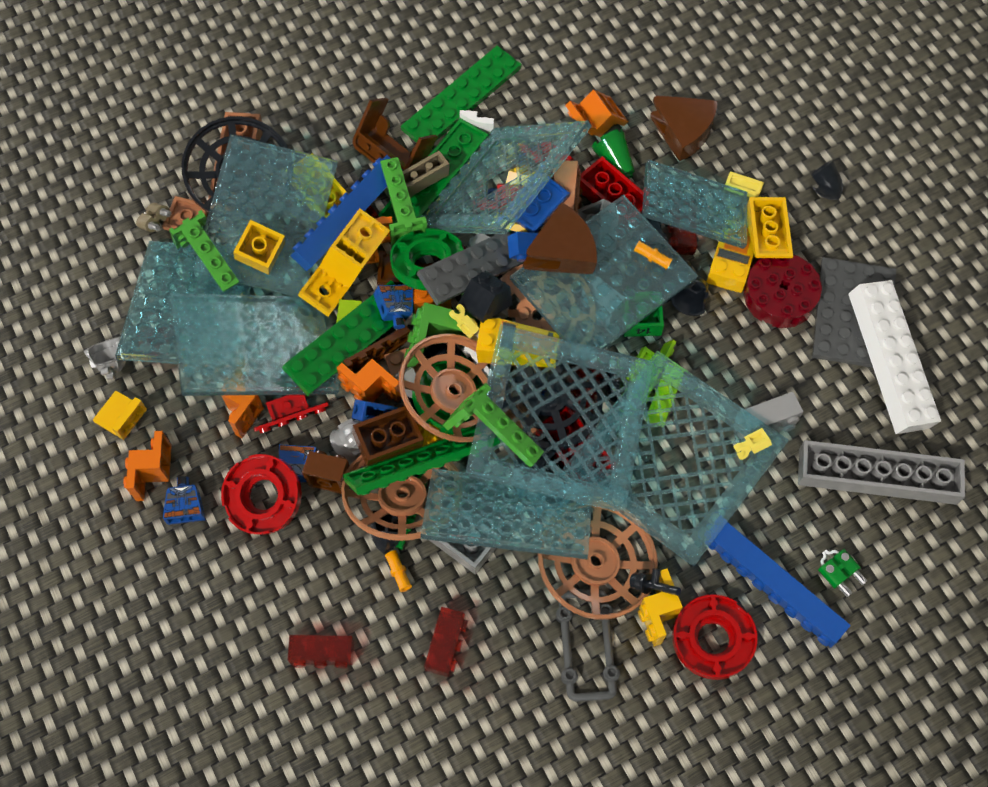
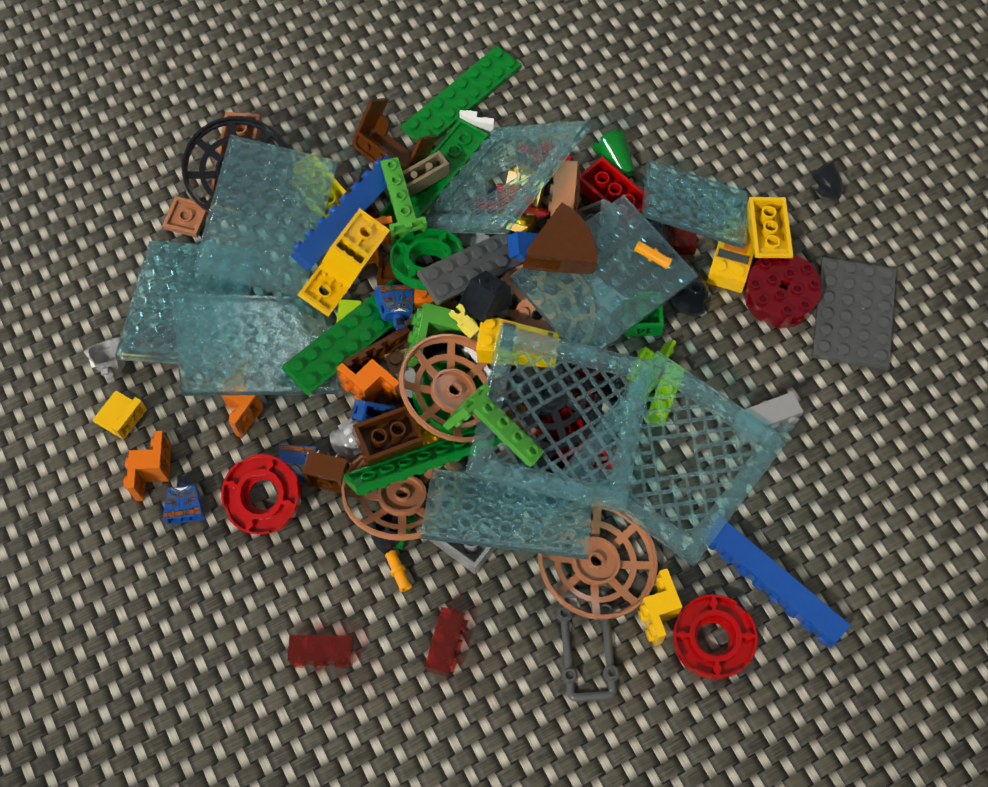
dark tan piece [136,202,172,232] -> none
bright green bracket [169,210,240,293] -> none
yellow brick [233,220,285,275] -> none
red bracket [254,390,329,433] -> none
blue tile [505,171,570,233] -> none
orange bracket [565,89,629,137] -> none
black piece [630,568,681,596] -> none
reddish brown piece [650,96,718,161] -> none
light yellow tile [724,171,764,197] -> none
light yellow plate [733,428,772,460] -> none
light grey brick [798,440,965,505] -> none
green piece [818,549,867,597] -> none
white brick [849,280,941,434] -> none

